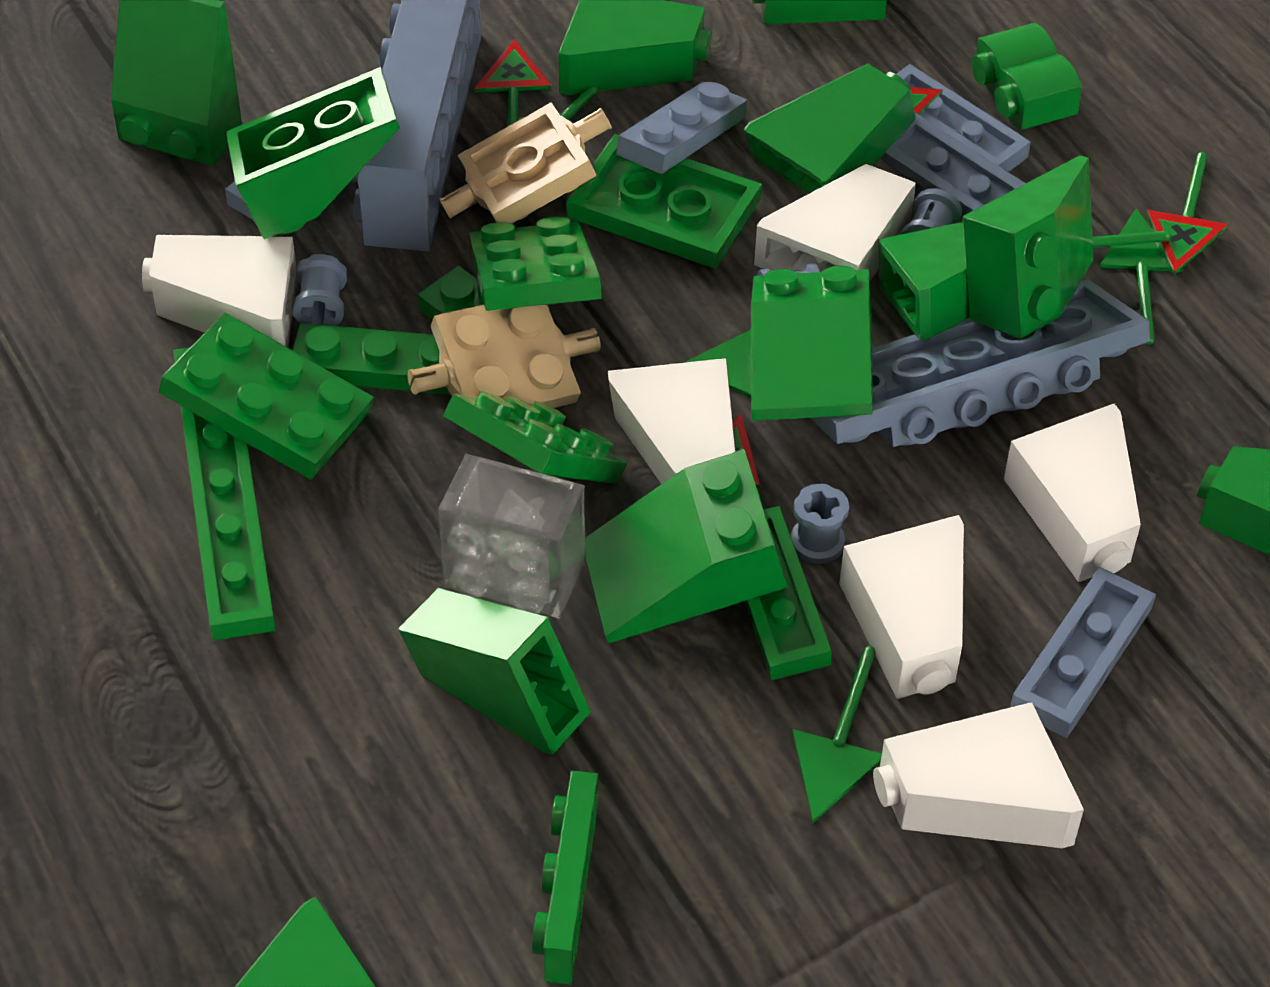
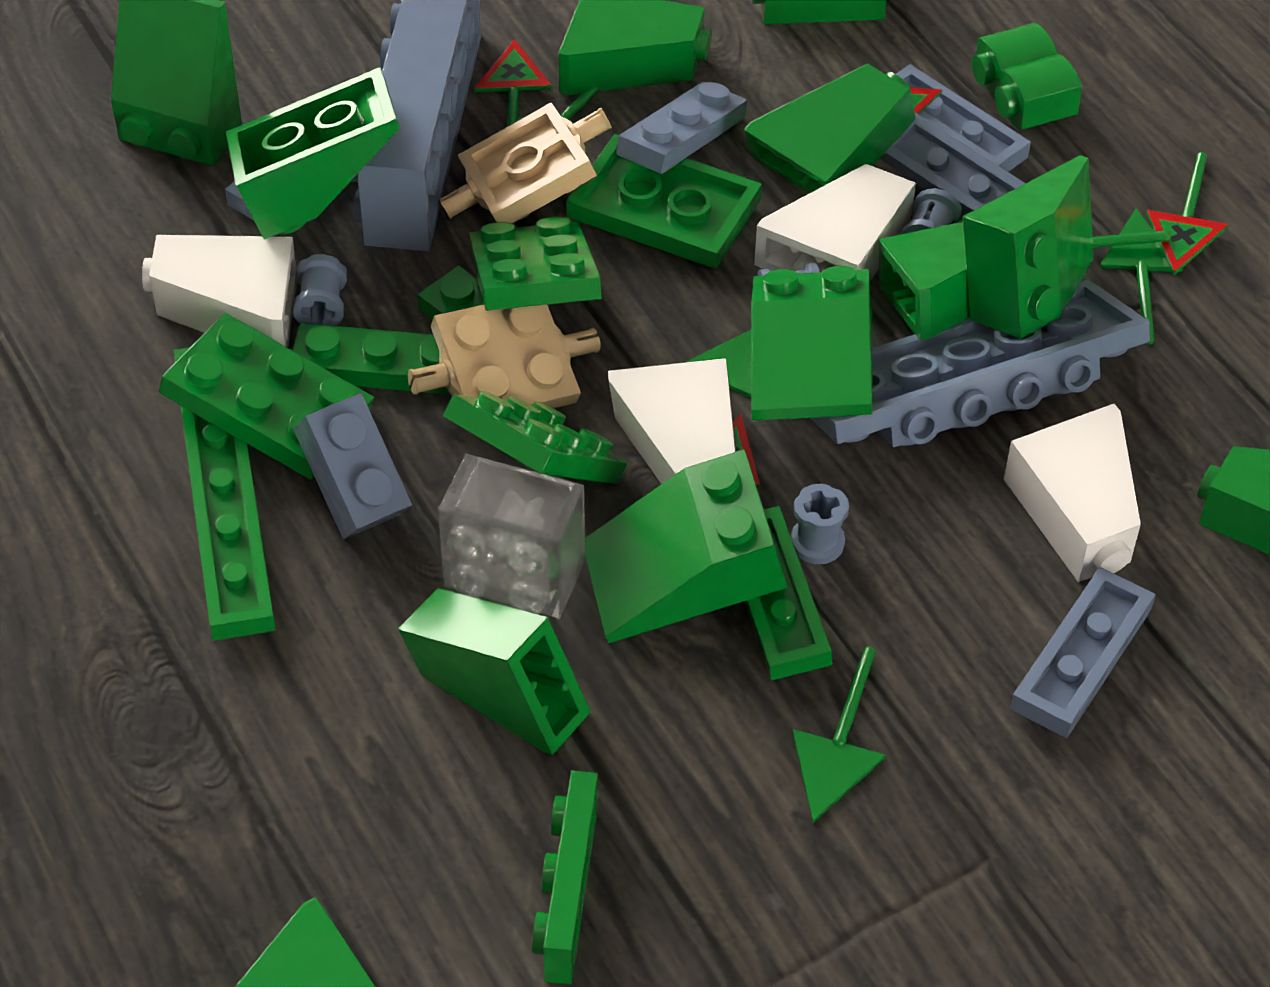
white slope [839,515,964,699] -> none
white slope [873,702,1084,848] -> none
none -> sand blue brick [293,393,412,540]

